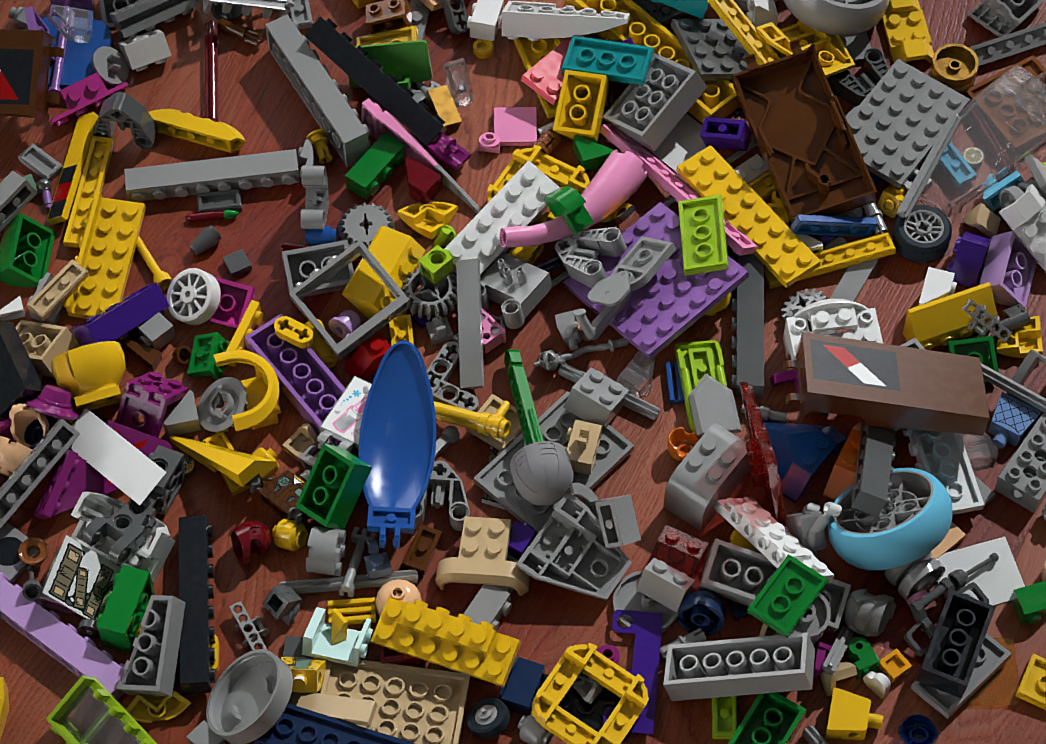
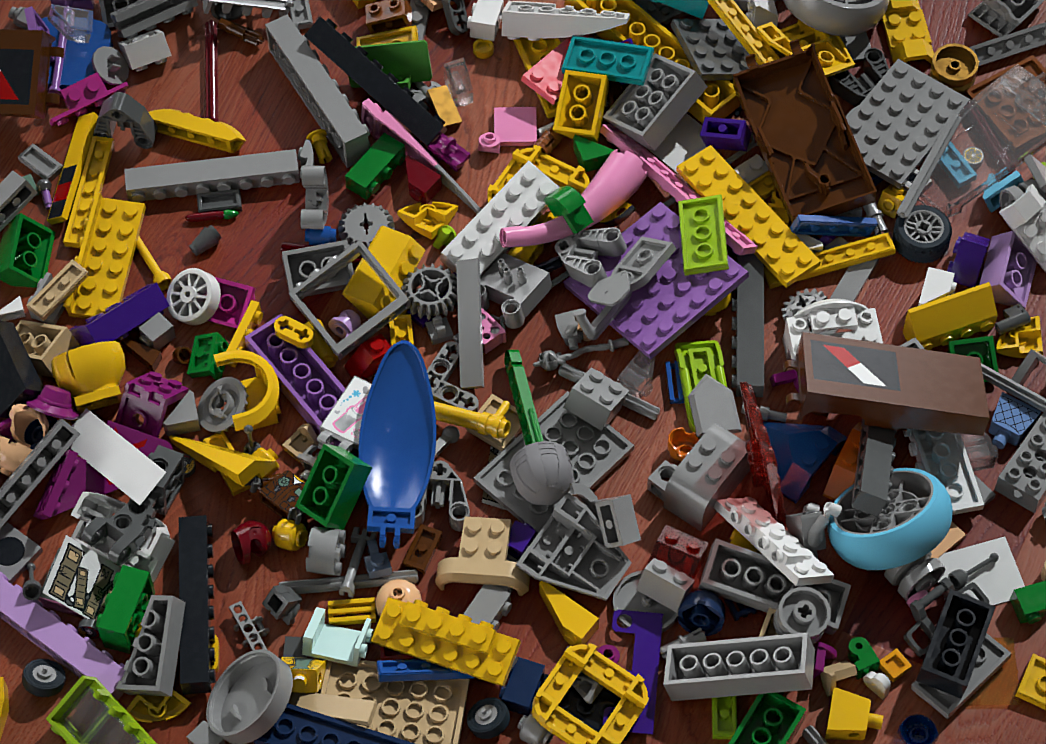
dark orange piece [18,537,49,568] -> none
dark grey tile [223,249,252,278] -> none
yellow slope [331,608,348,644] -> none
lime brick [418,245,454,285] -> none
tan brick [565,420,602,475] -> none
green tile [747,554,829,639] -> none
light grey axle [822,626,854,675] -> none
light grey helmet [843,589,896,636] -> none
light grey piece [961,299,1012,342] -> none
tan tile [962,203,1001,238] -> none
none -> black wheel [22,659,66,697]
none -> dark grey hinge [244,425,261,455]
none -> blue tile [376,659,475,682]
none -> yellow slope [539,581,599,646]
none -> light grey brick [647,460,678,501]

